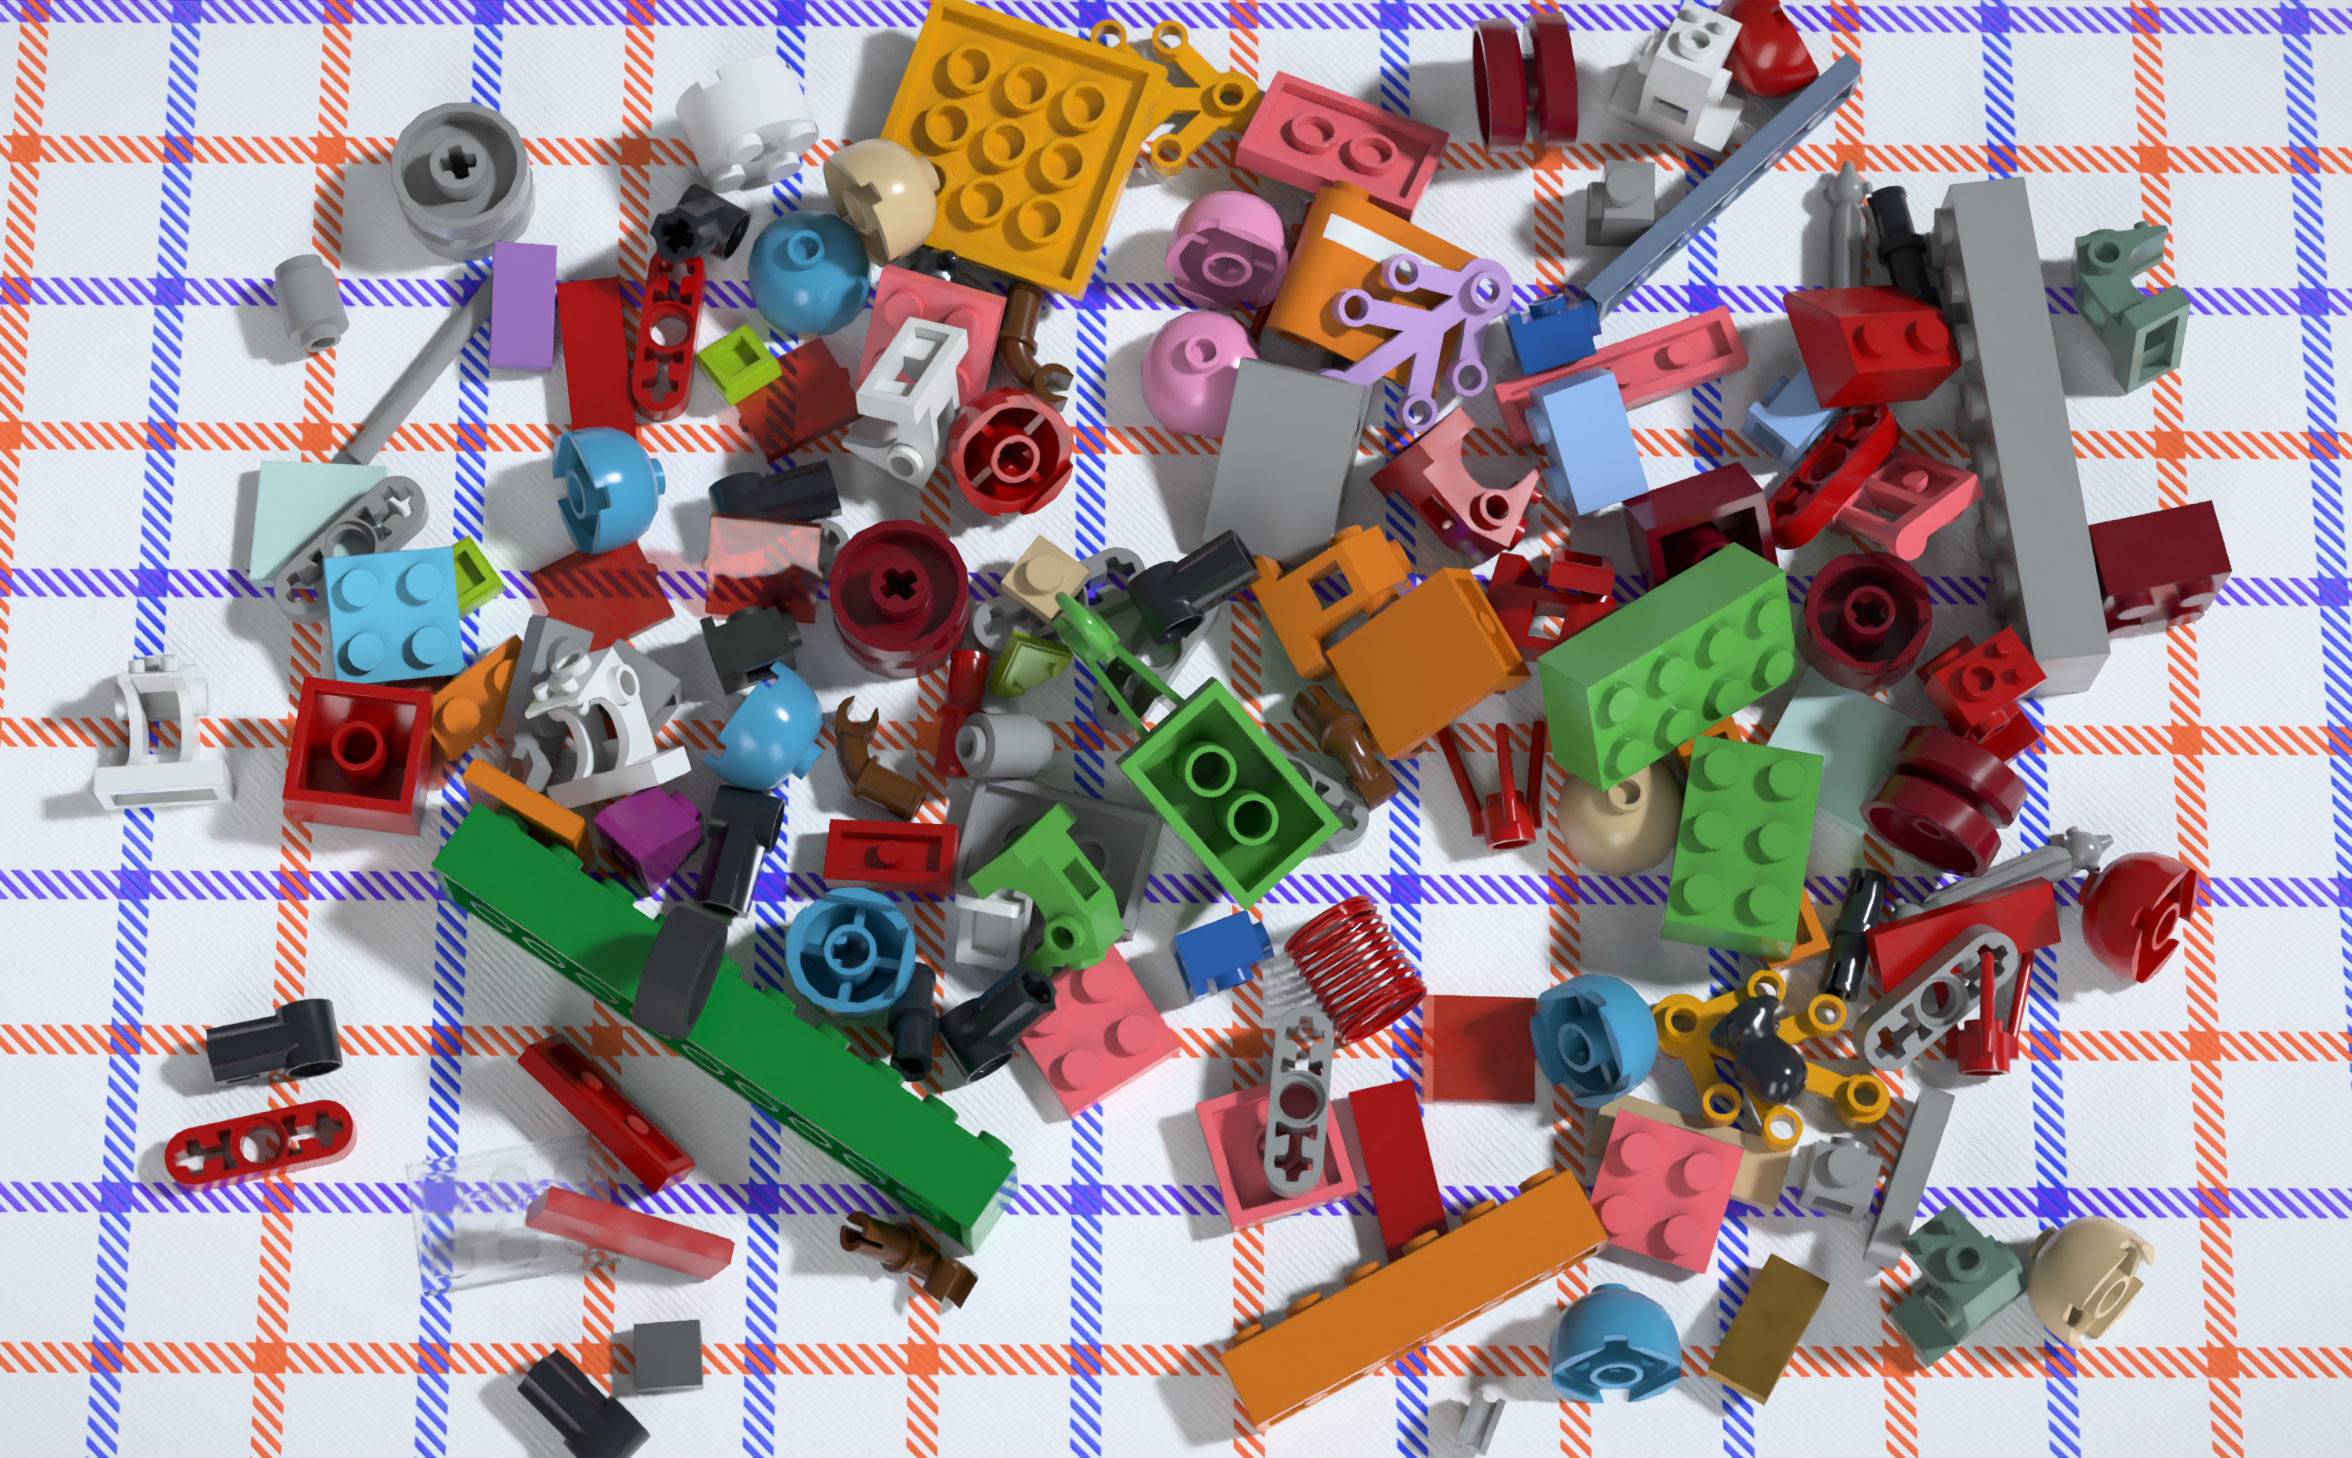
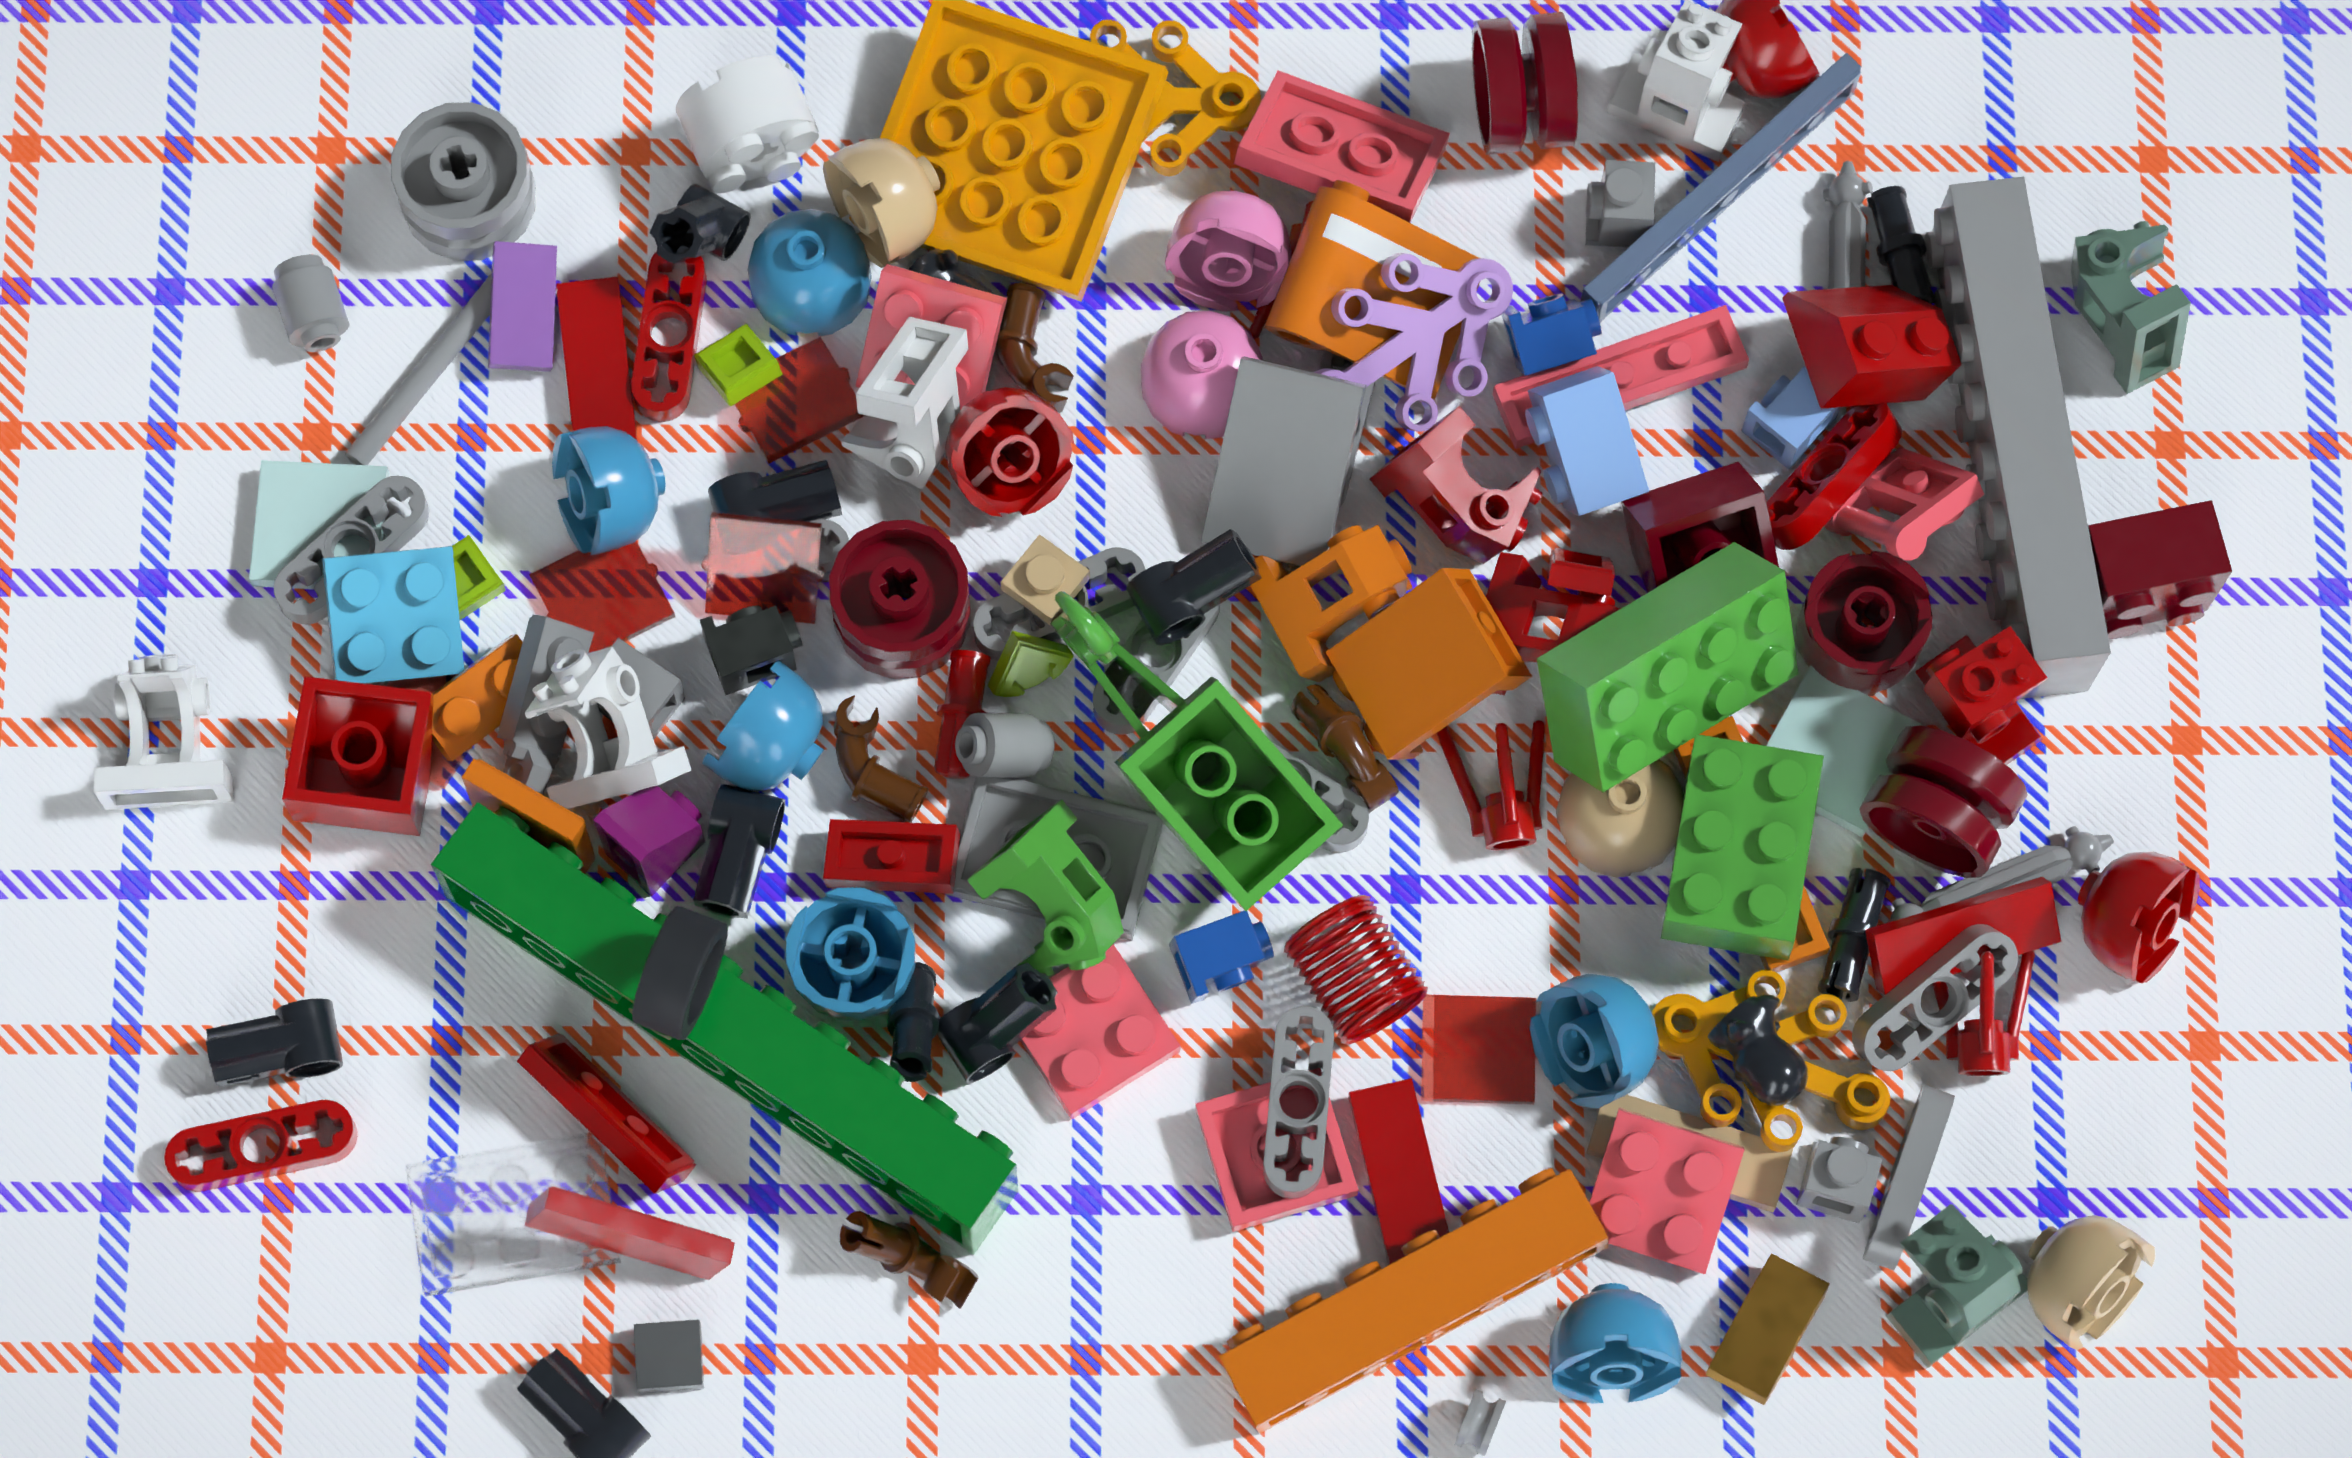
white bracket [954,883,1033,972] -> none

